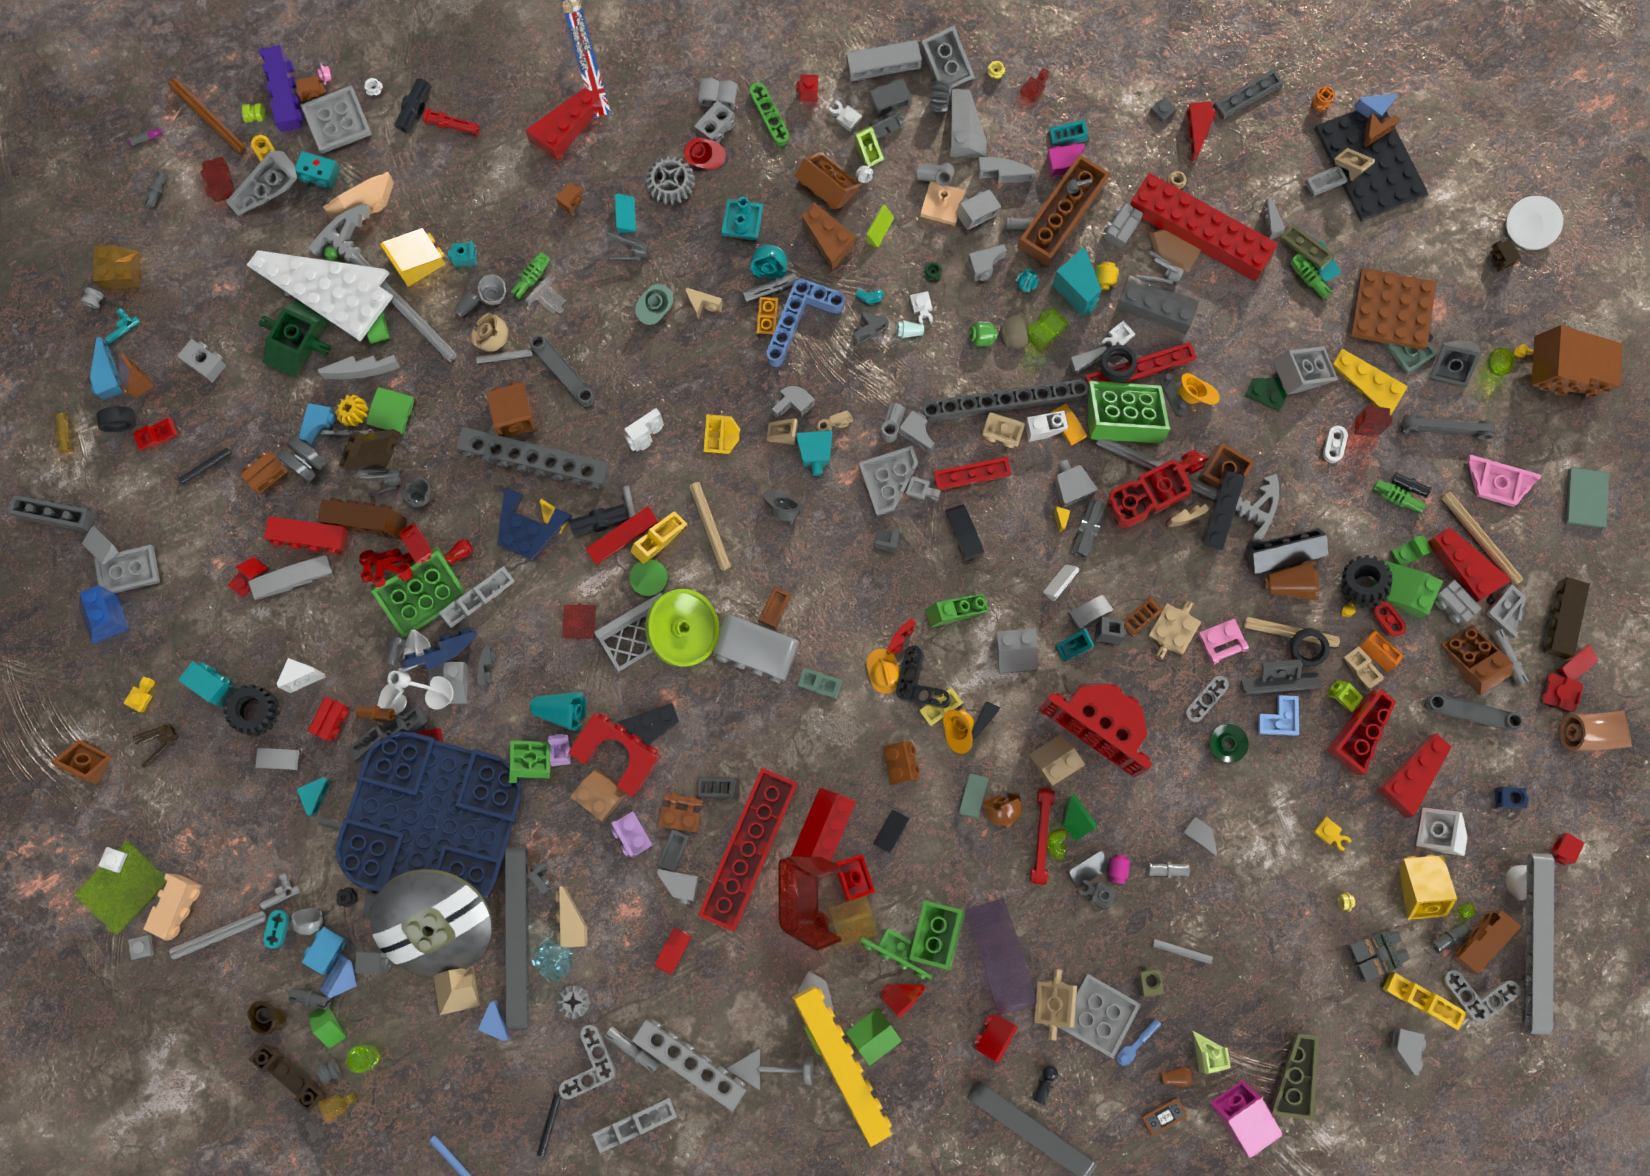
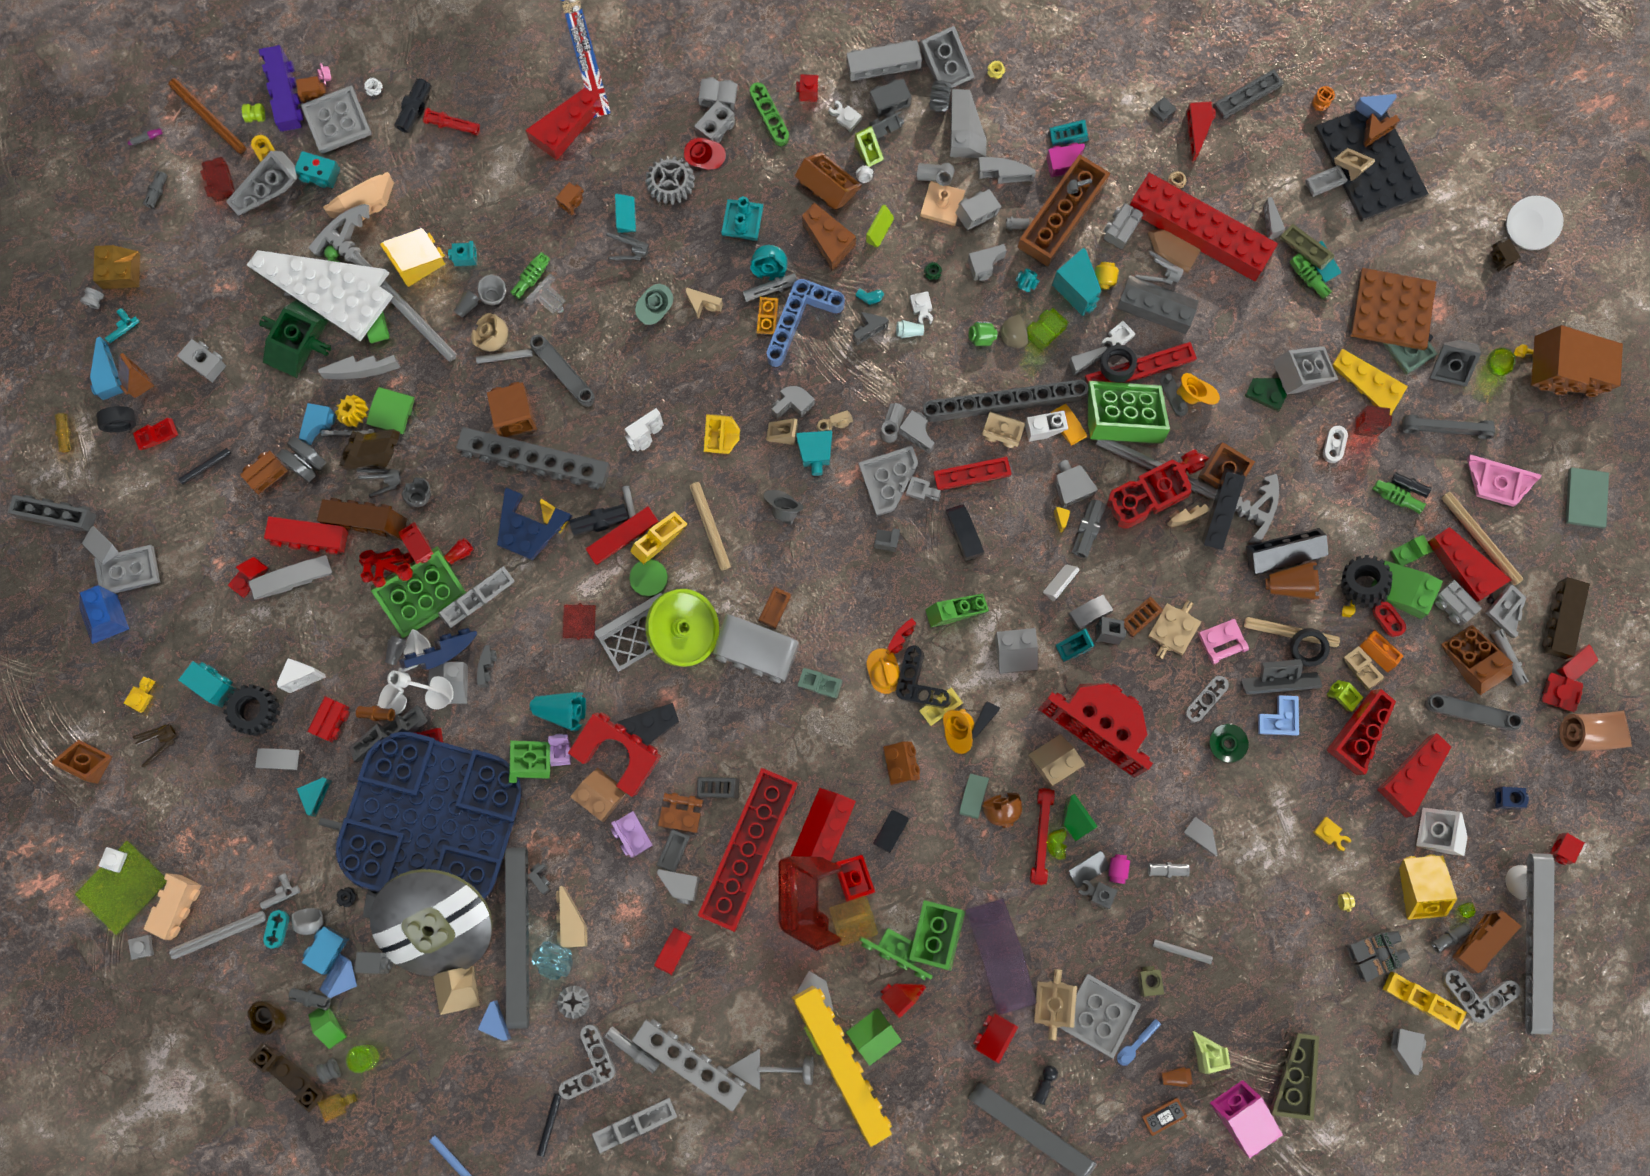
clear red plate [1020,68,1049,103] -> none

